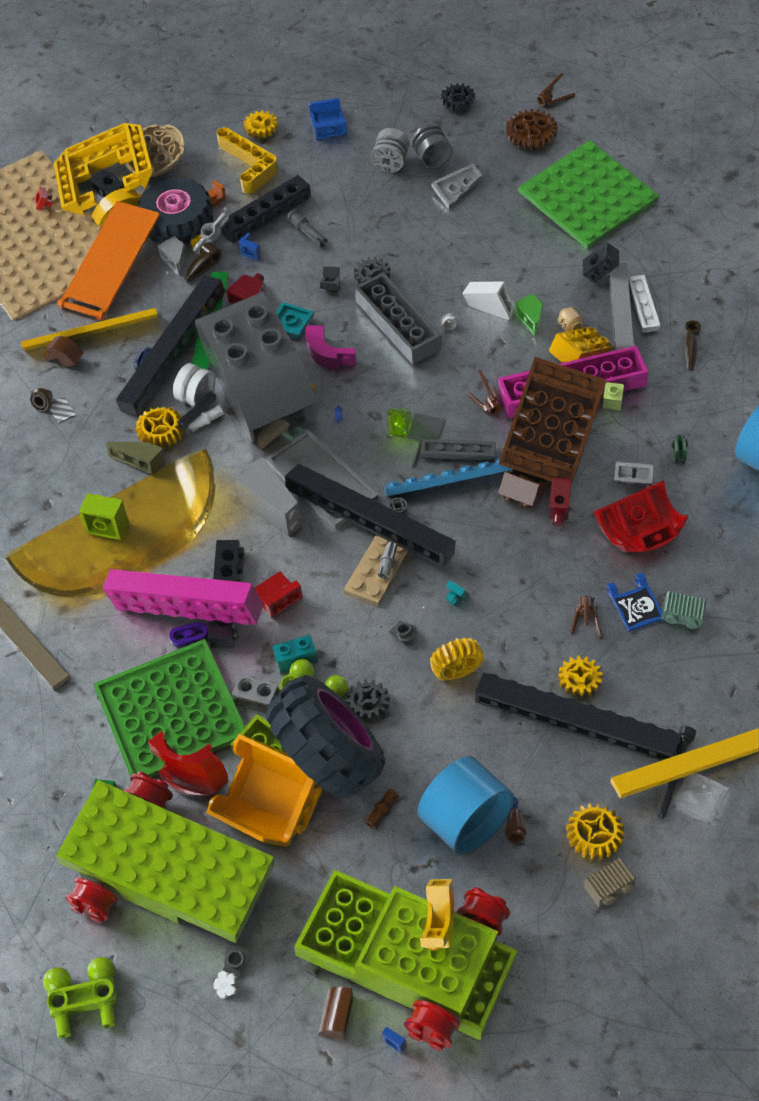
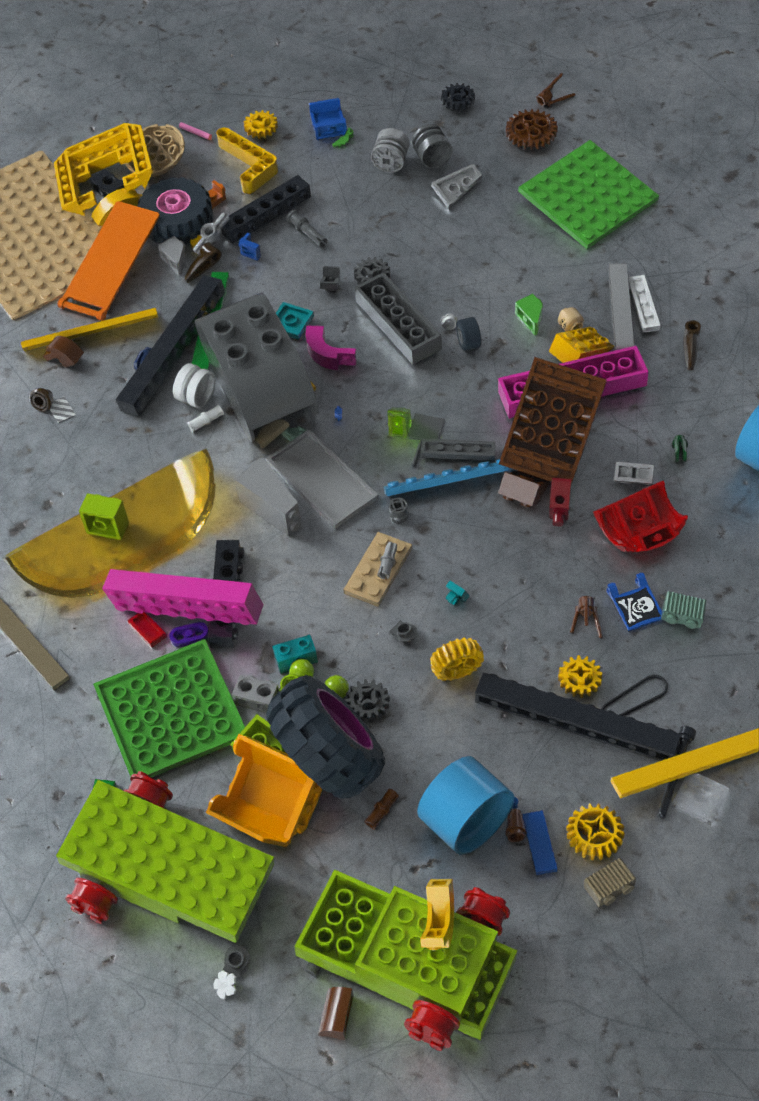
red tile [35,187,53,210] -> none
lime piece [43,957,117,1039] -> none
olive slope [106,441,165,475] -> none
yellow gear [136,405,184,450] -> none
red piece [148,731,229,799] -> none
black axle [177,392,216,429] -> none
dark red torso [226,273,266,304] -> none
red bracket [254,571,303,619] -> none
black brick [285,463,456,568] -> none
blue tile [382,1026,406,1053] -> none
white slope [462,282,515,320] -> none
reddish brown plant [467,369,503,415] -> none
black brick [582,242,619,283] -> none
yellowish green bracket [603,382,624,410] -> none
none -> red tile [127,612,167,648]
none -> bright pink piece [179,122,212,140]
none -> bright green piece [332,128,354,147]
none -> black wheel [456,317,482,351]
none -> blue tile [522,810,558,875]
none -> black piece [601,675,668,716]

